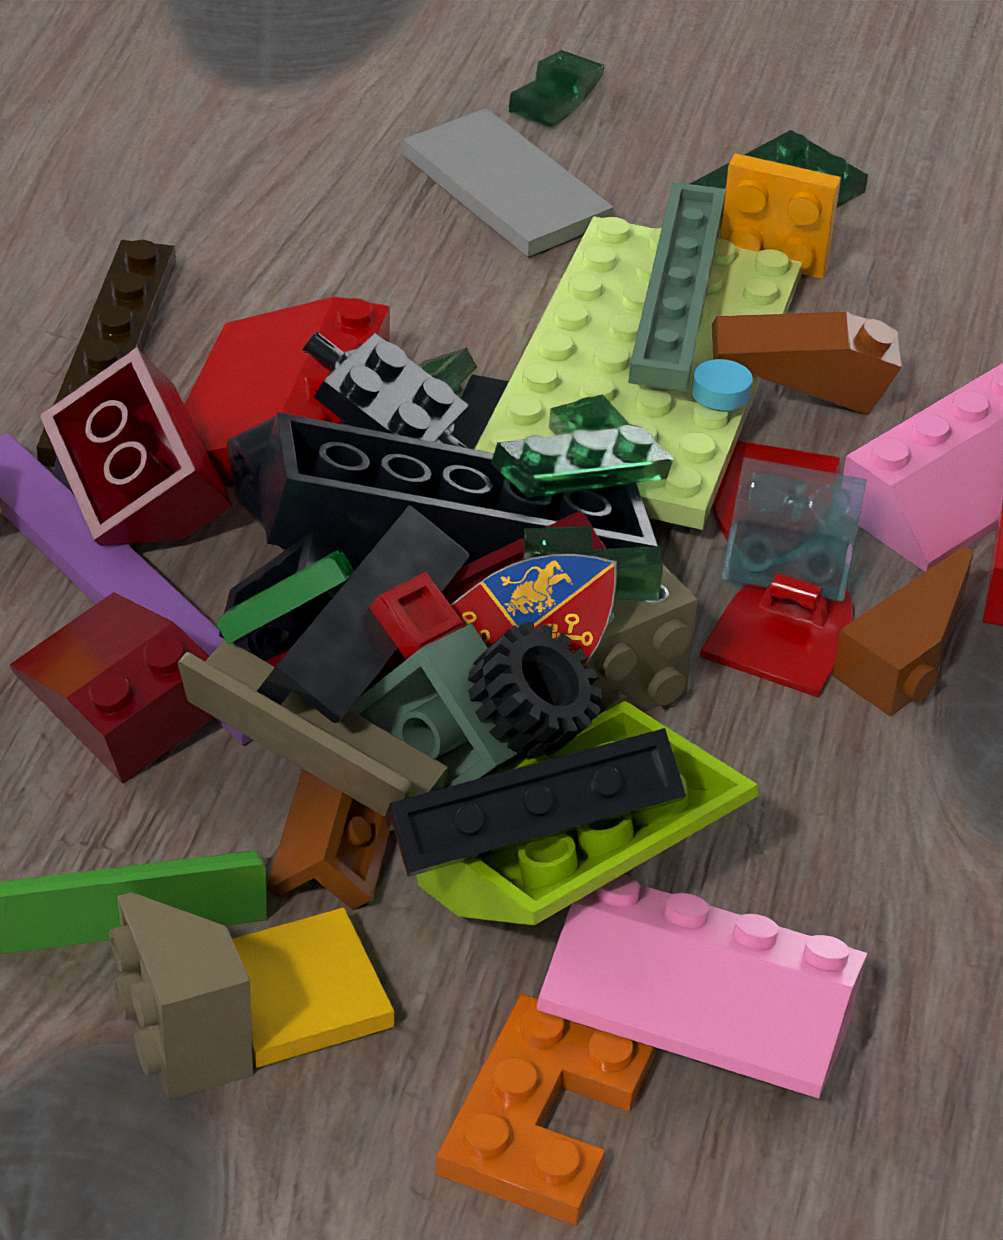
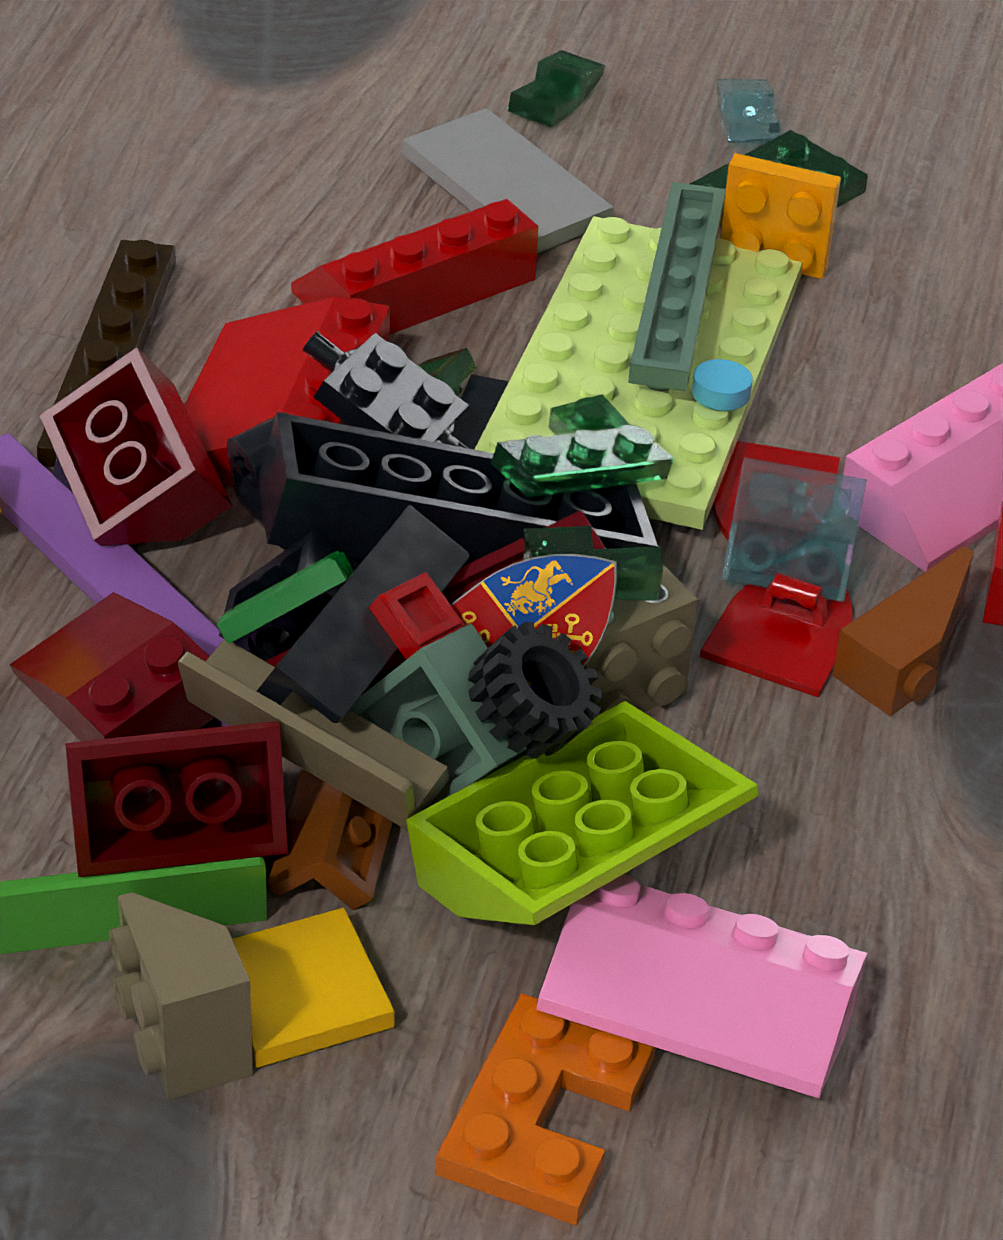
black panel [385,728,686,877] -> none
dark orange slope [712,312,902,415] -> none
none -> dark red slope [65,721,288,877]
none -> red slope [291,199,539,334]
none -> clear light blue slope [717,79,781,143]

